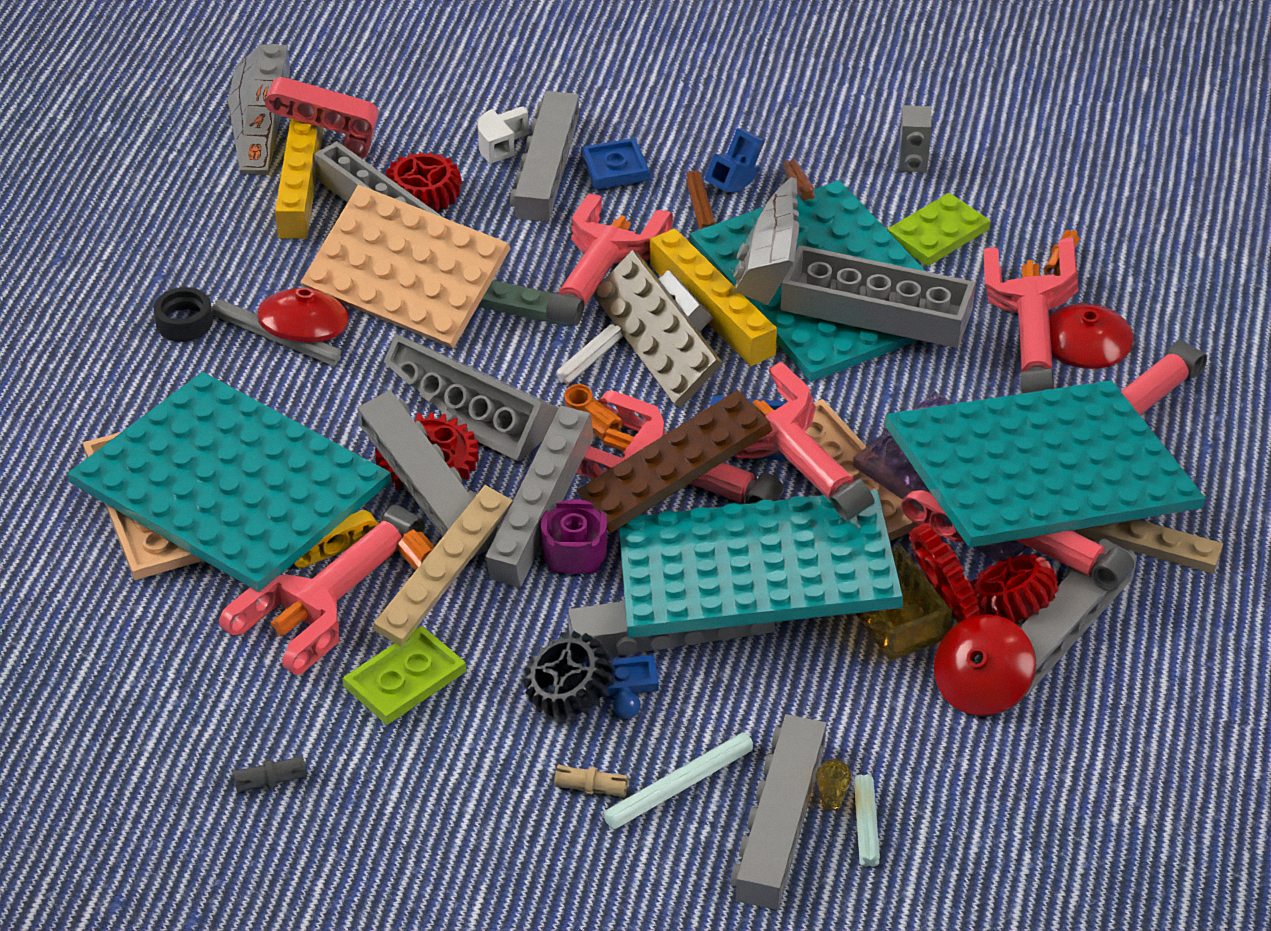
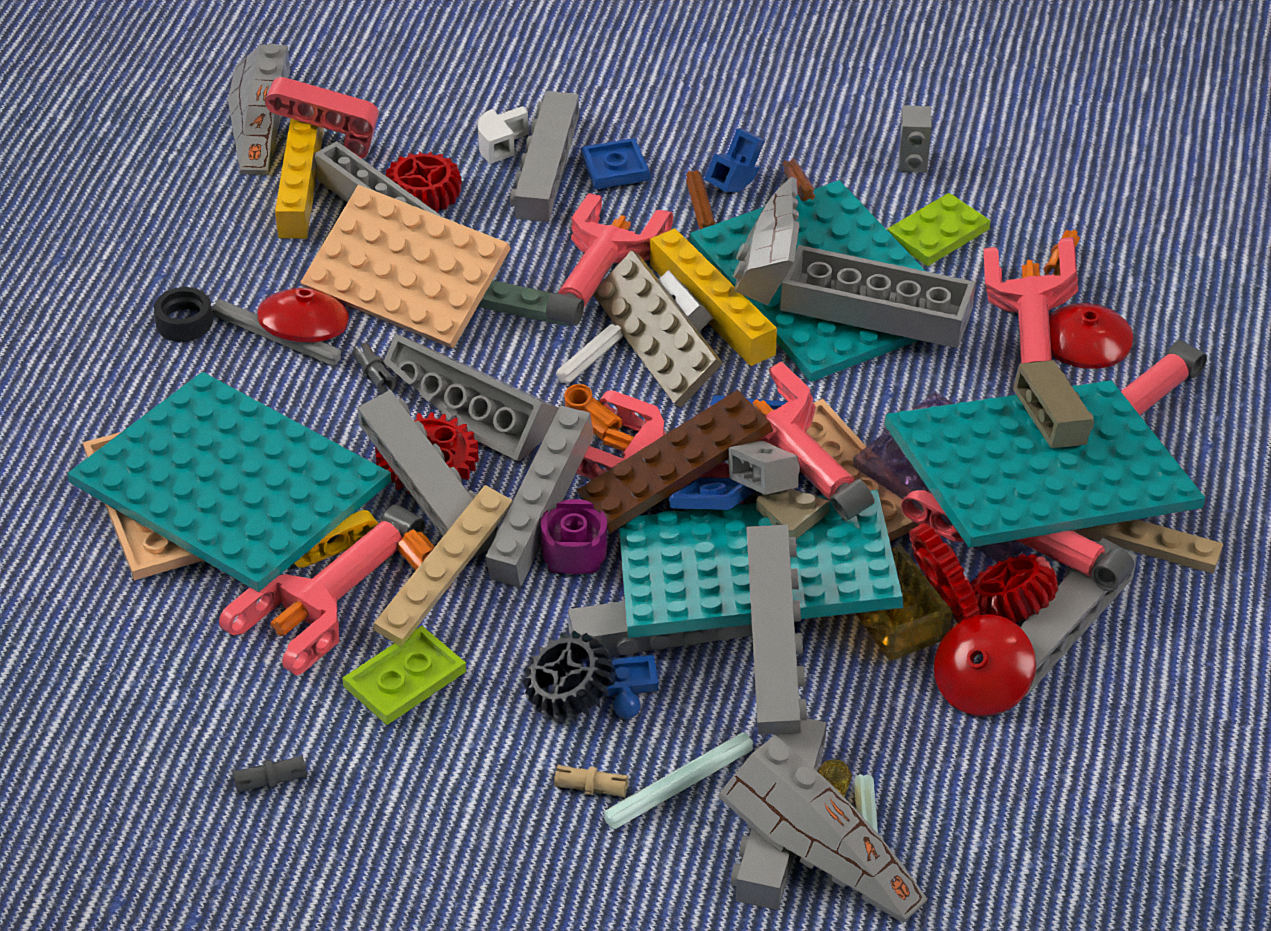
none -> dark grey pin [352,343,396,393]
none -> blue plate [669,477,756,510]
none -> light grey wedge [718,735,927,923]
none -> light grey brick [729,440,800,495]
none -> light grey brick [746,525,807,735]
none -> dark tan wing [756,489,830,539]
none -> dark tan brick [1013,360,1094,448]

